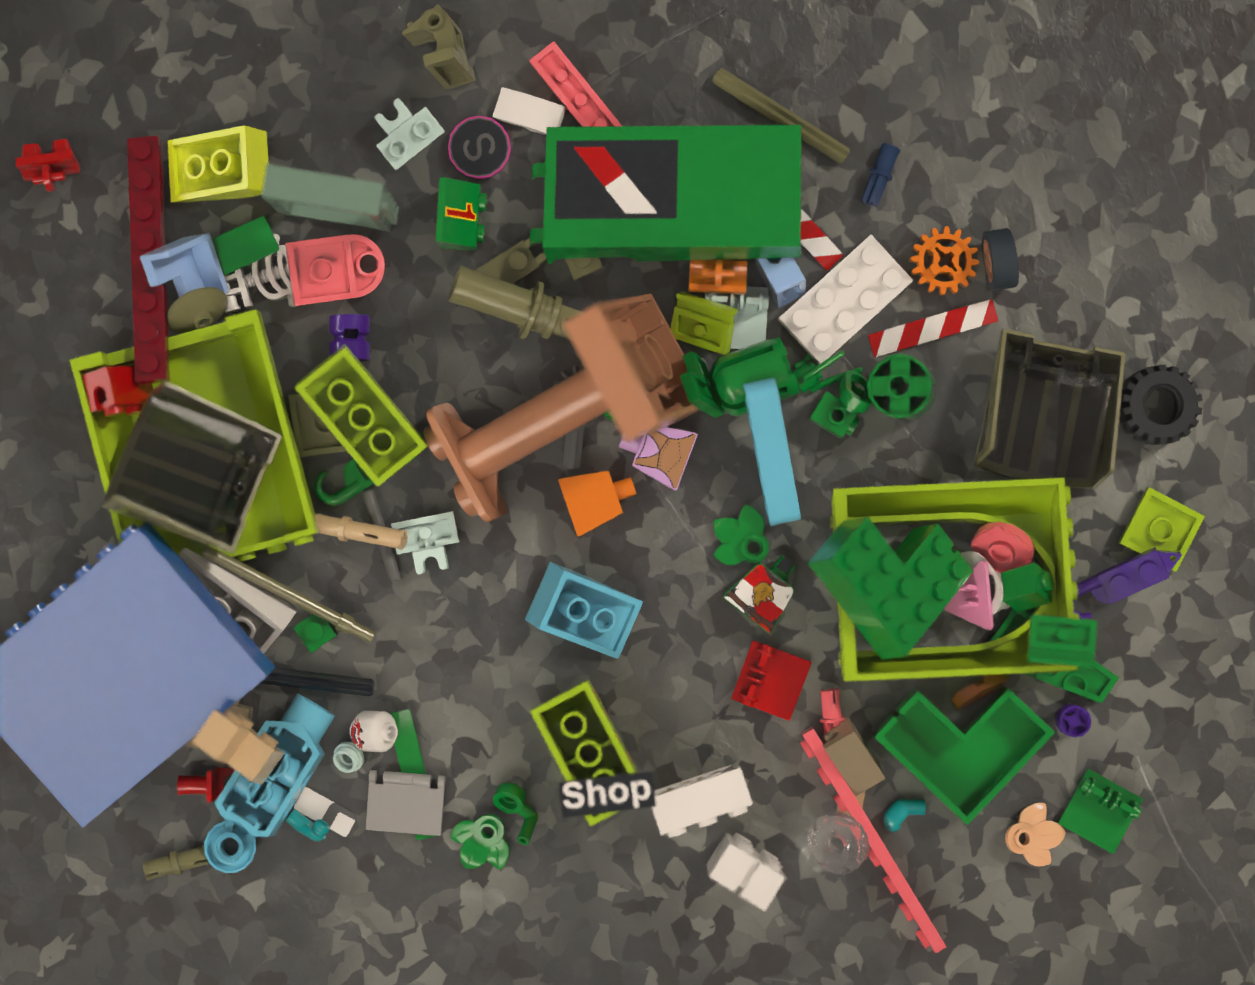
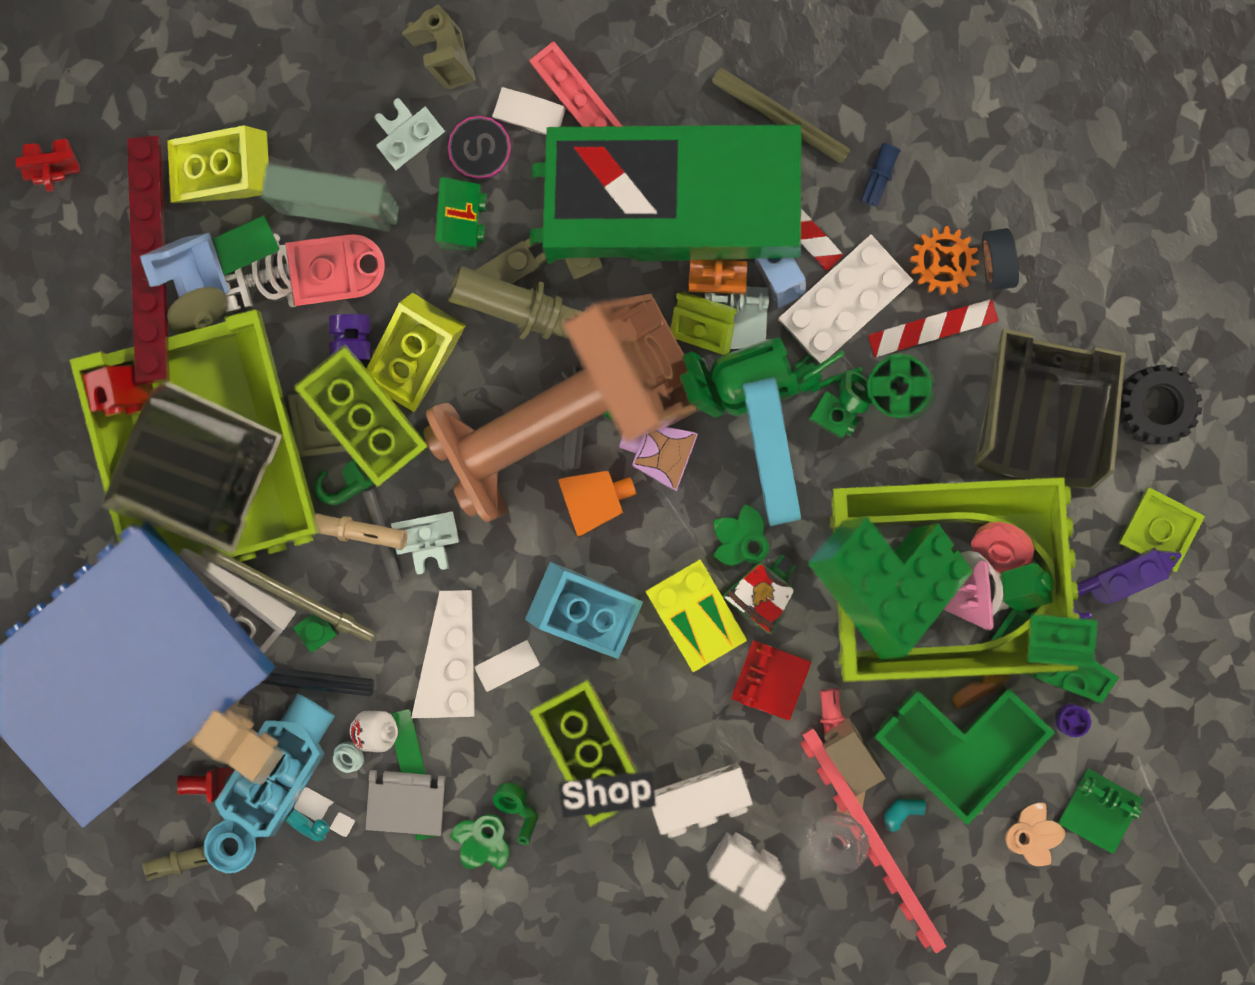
none -> neon yellow slope [366,293,466,412]
none -> white wing [411,590,475,718]
none -> white sticker [474,640,540,692]
none -> neon yellow slope [645,559,747,672]

